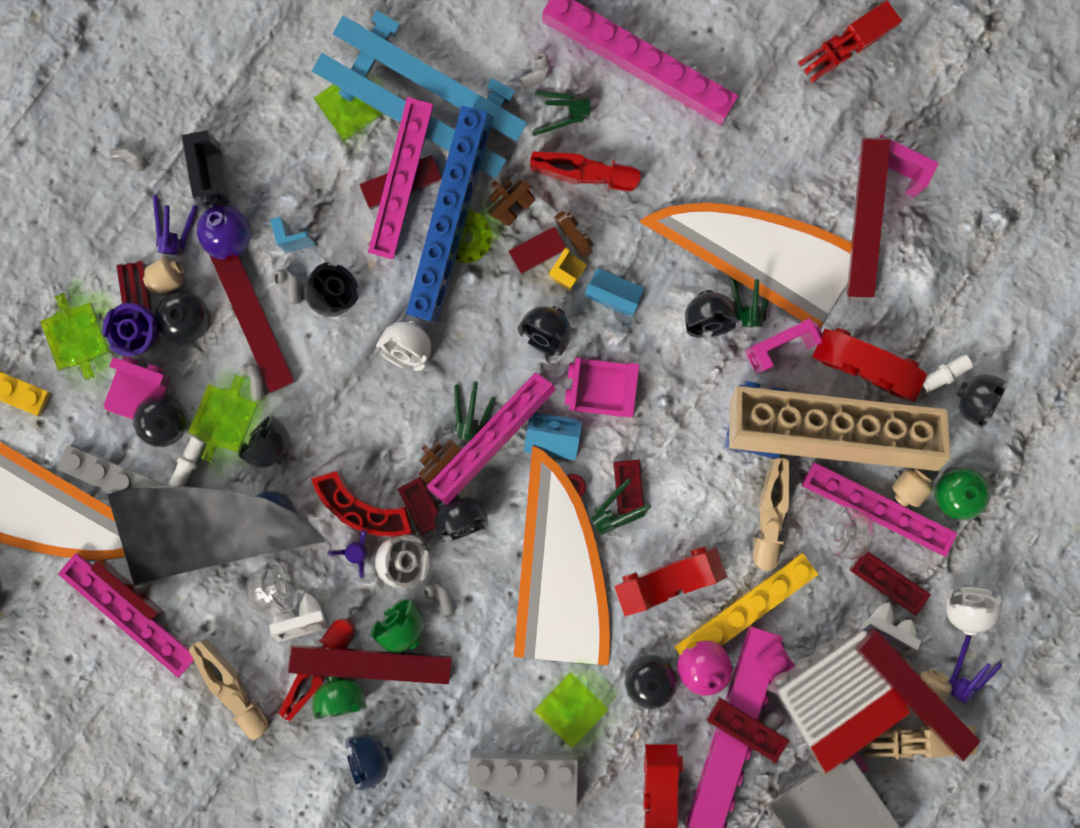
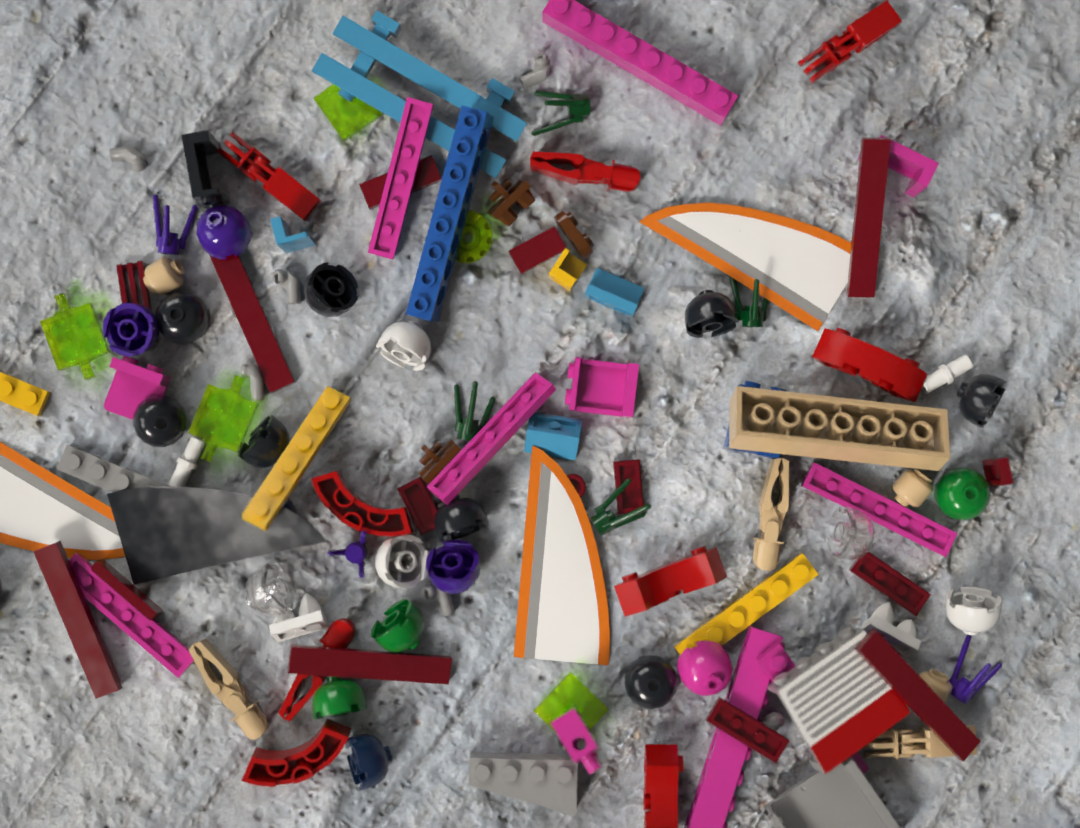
black cylinder [517,306,572,356] -> none
dark pink panel [744,318,822,375] -> none
none -> dark red tile [33,541,123,699]
none -> red arm [217,132,321,221]
none -> red brick [241,718,351,787]
none -> yellow plate [242,386,351,531]
none -> dark purple cylinder [426,540,480,594]
none -> dark pink torso [551,708,603,775]
none -> dark red tile [982,457,1014,486]

